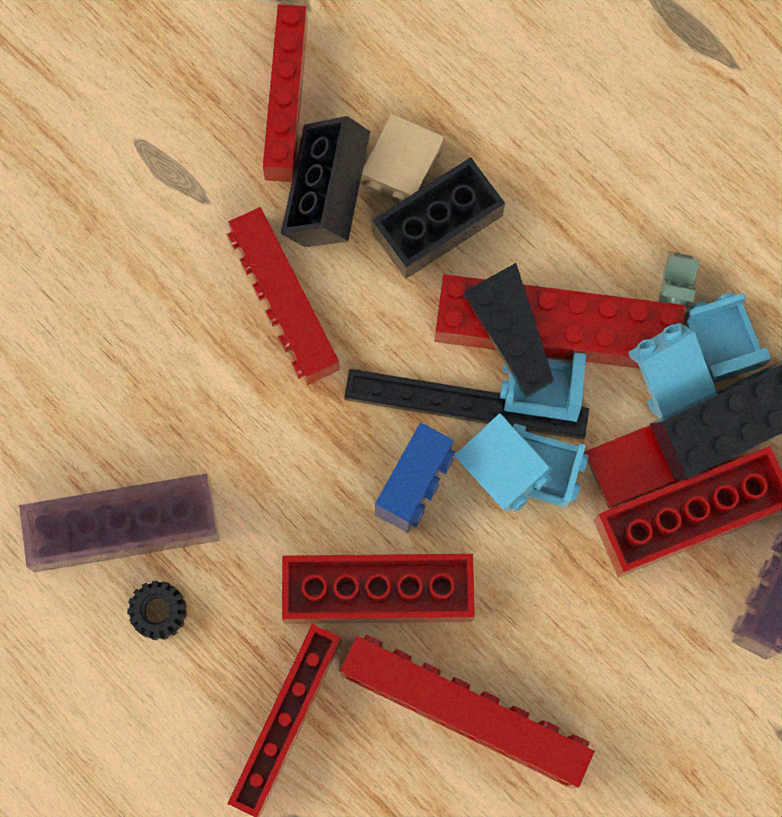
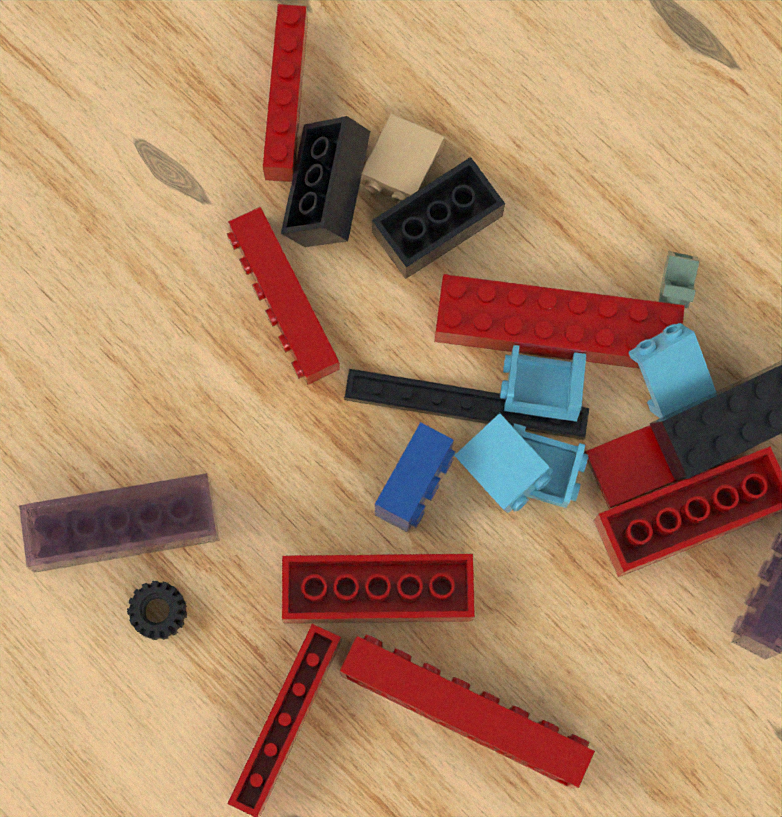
black wing [463,263,554,398] -> none
medium azure panel [683,292,771,384] -> none

